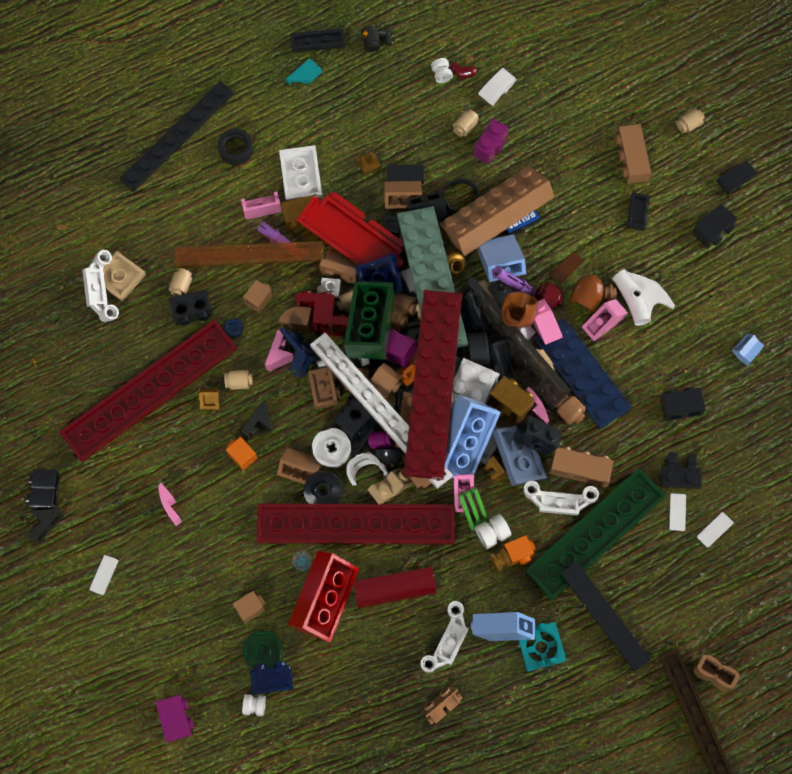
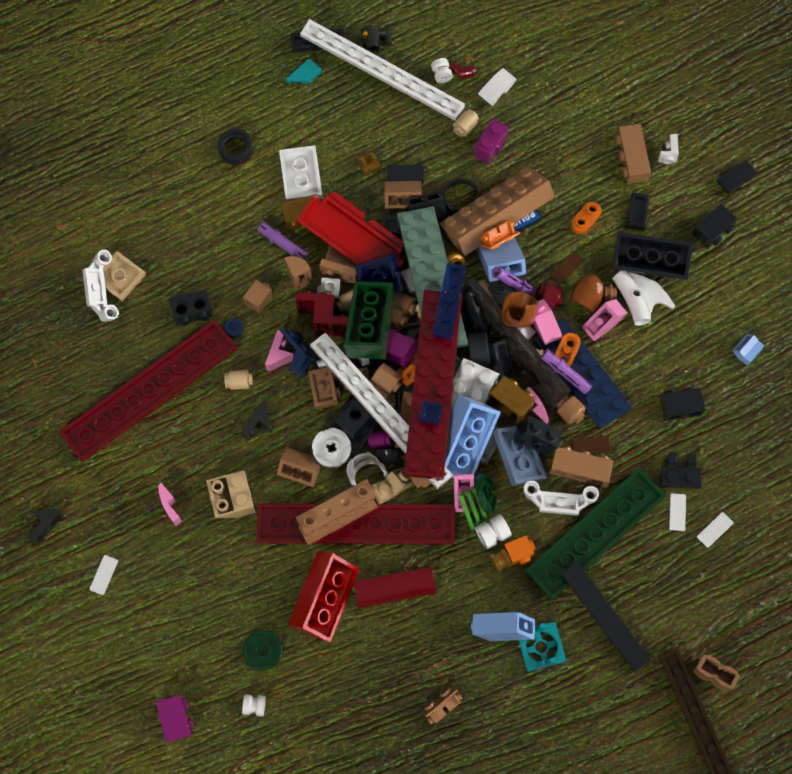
black brick [26,469,60,511] -> none
black plate [119,81,234,192] -> none
tan brick [168,268,192,297] -> none
clear orange plate [175,241,324,267] -> none
pearl gold plate [199,389,220,410] -> none
orange brick [226,437,258,471] -> none
medium nougat brick [233,591,266,624] -> none
bright pink hinge [241,191,282,220] -> none
clear blue bracket [249,661,294,695] -> none
medium nougat brick [278,307,313,332] -> none
clear tile [292,551,312,572] -> none
black dish [303,471,342,504] -> none
white plate [421,601,469,673] -> none
pearl gold tile [485,455,507,479] -> none
tan brick [676,108,705,134] -> none
none -> tan slope [206,470,256,518]
none -> medium nougat brick [284,256,313,291]
none -> medium nougat fence [296,479,378,545]
none -> white plate [300,19,465,121]
none -> clear blue plate [419,400,443,426]
none -> clear blue plate [432,263,466,340]
none -> dark green tile [475,473,497,513]
none -> orange hinge [480,220,520,250]
none -> medium lavender pin [540,349,592,394]
none -> orange plate [555,333,581,367]
none -> orange plate [571,202,602,235]
none -> reddish brown sticker [572,436,611,453]
none -> black slope [612,232,693,280]
none -> white bracket [658,134,679,164]

